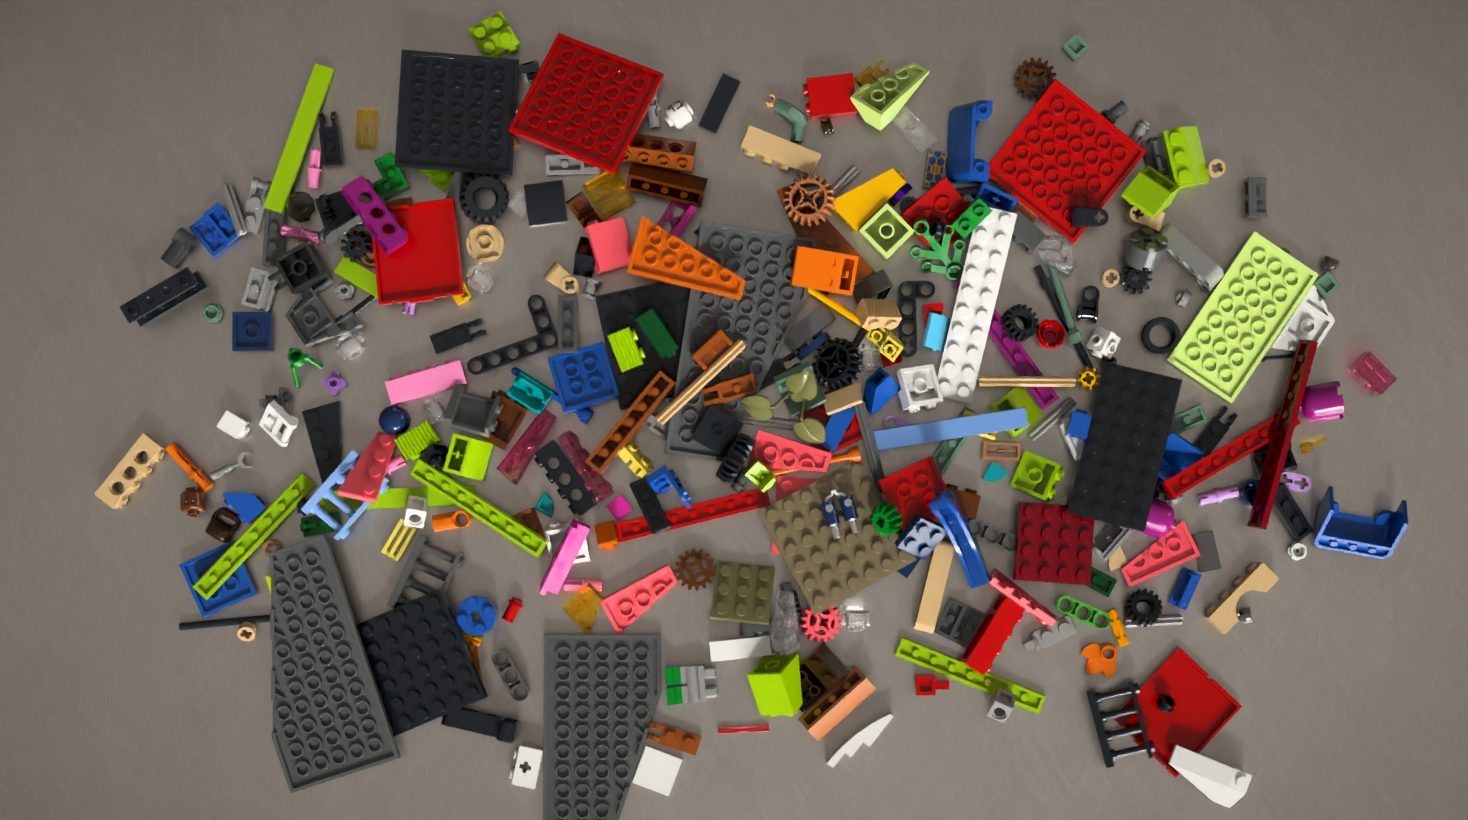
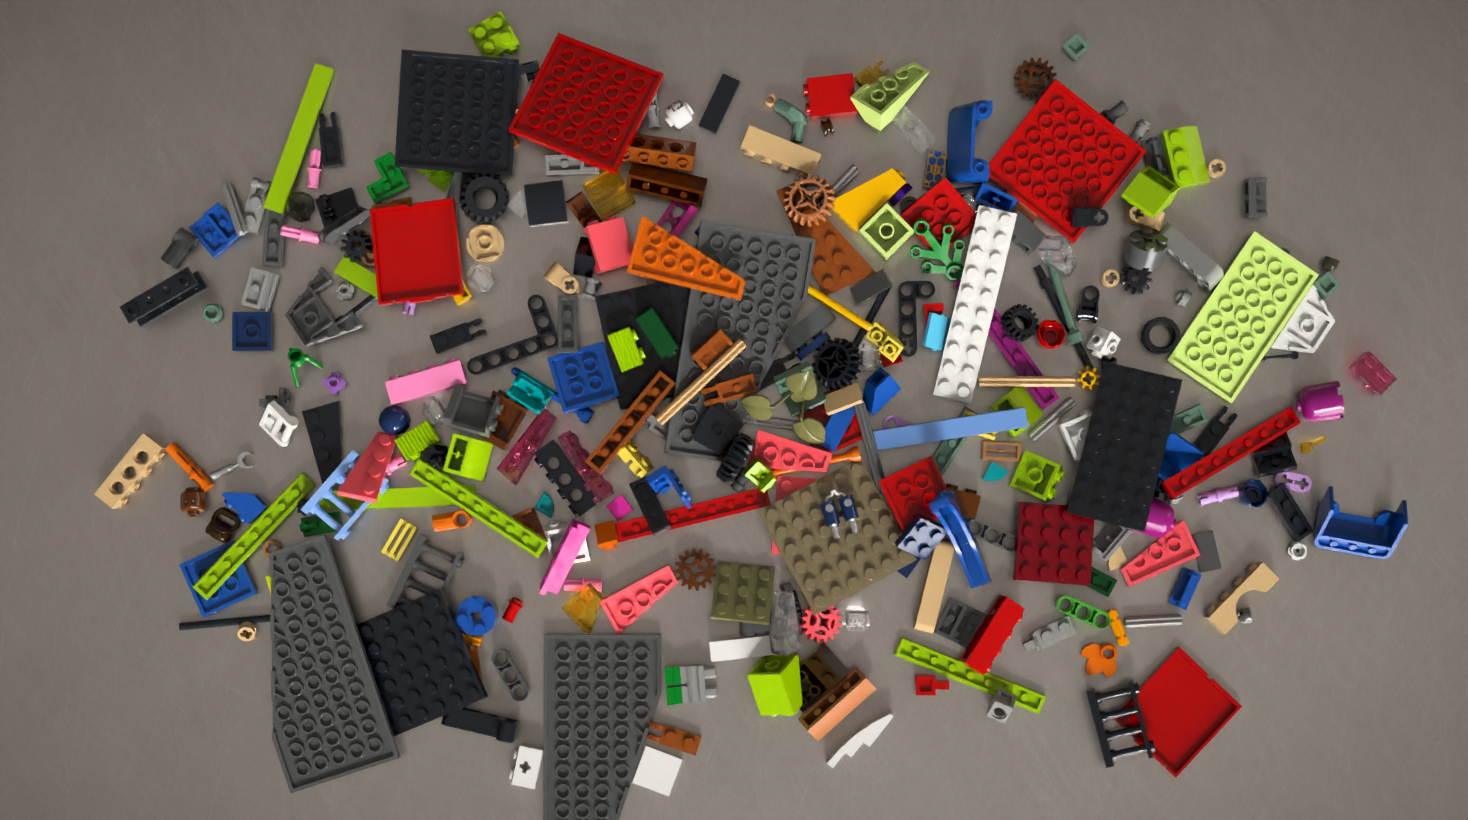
white brick [216,410,250,439] -> none
pearl dark grey hinge [268,241,330,294] -> none
clear head [335,332,364,361] -> none
magenta brick [342,175,408,256] -> none
clear yellow tile [355,109,377,149] -> none
white brick [404,495,428,528] -> none
coral piece [718,725,769,734] -> none
orange slope [790,246,859,295] -> none
tan brick [855,298,902,330] -> none
green gear [869,502,904,536] -> none
white plate [896,364,943,413] -> none
black plate [929,218,946,241] -> none
green hinge [951,198,992,238] -> none
coral wing [989,568,1057,627] -> none
blue brick [1065,409,1092,440] -> none
black tyre [1125,589,1163,627] -> none
black plate [1156,694,1175,713] -> none
white wedge [1168,745,1252,808] -> none
dark red plate [1247,339,1318,530] -> none

